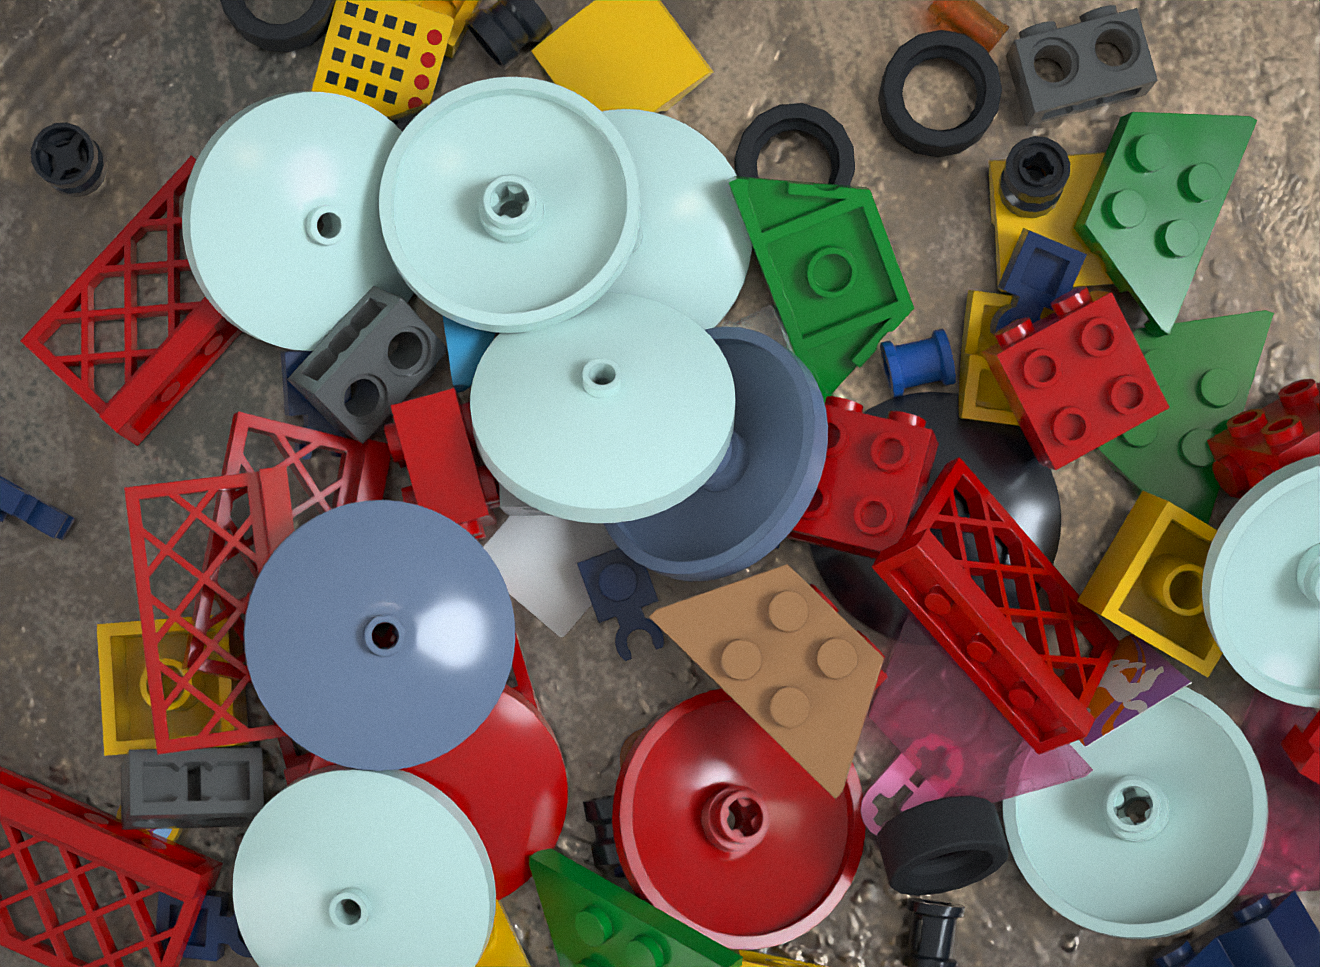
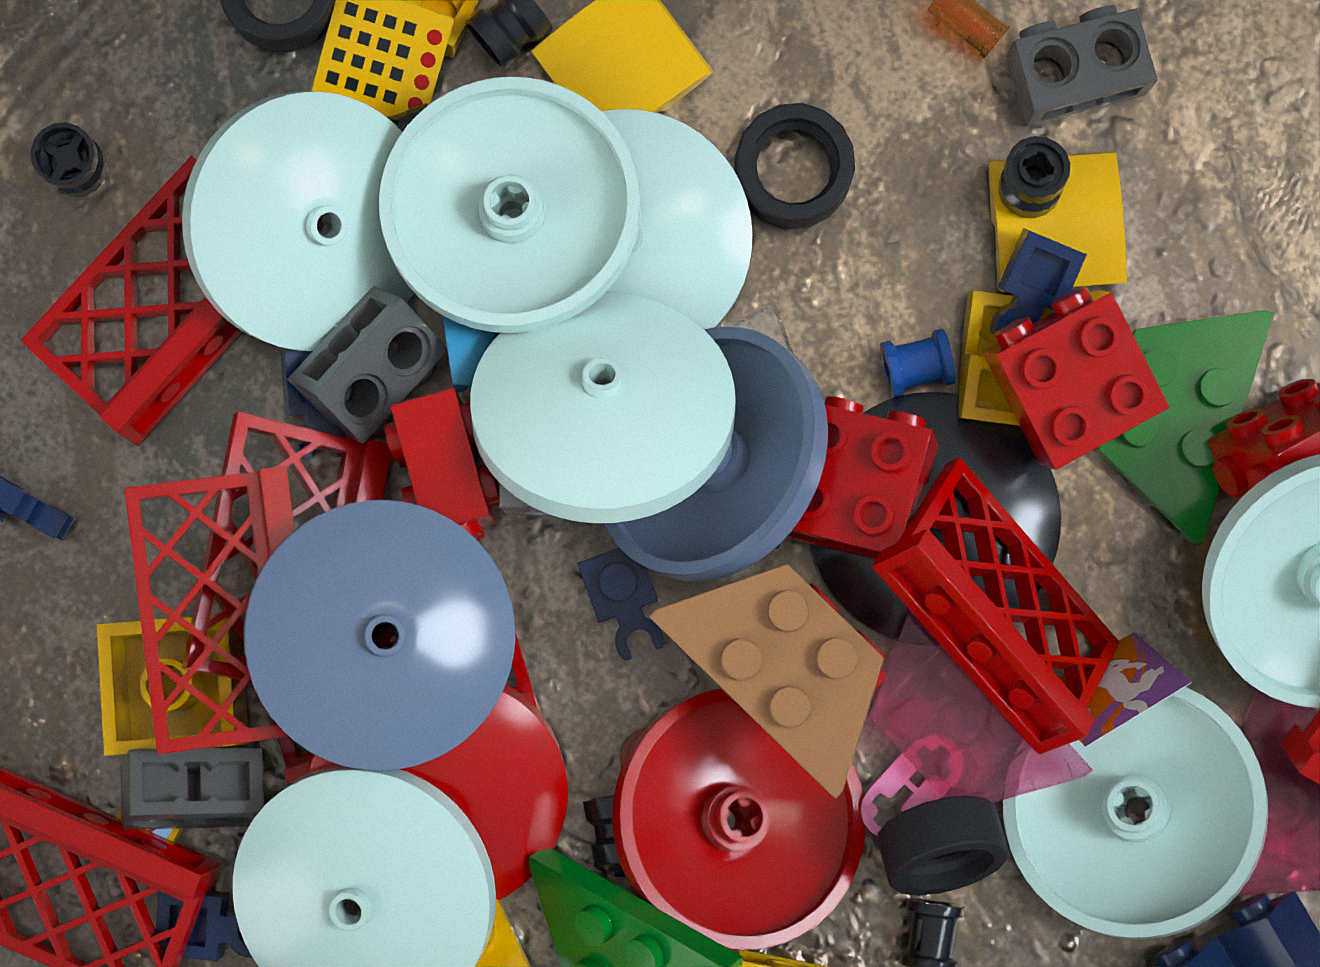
white sticker [483,516,619,637] -> none
green wing [727,176,914,403] -> none
black tyre [878,30,1002,158] -> none
green wing [1074,112,1257,338] -> none
yellow brick [1077,491,1223,677] -> none

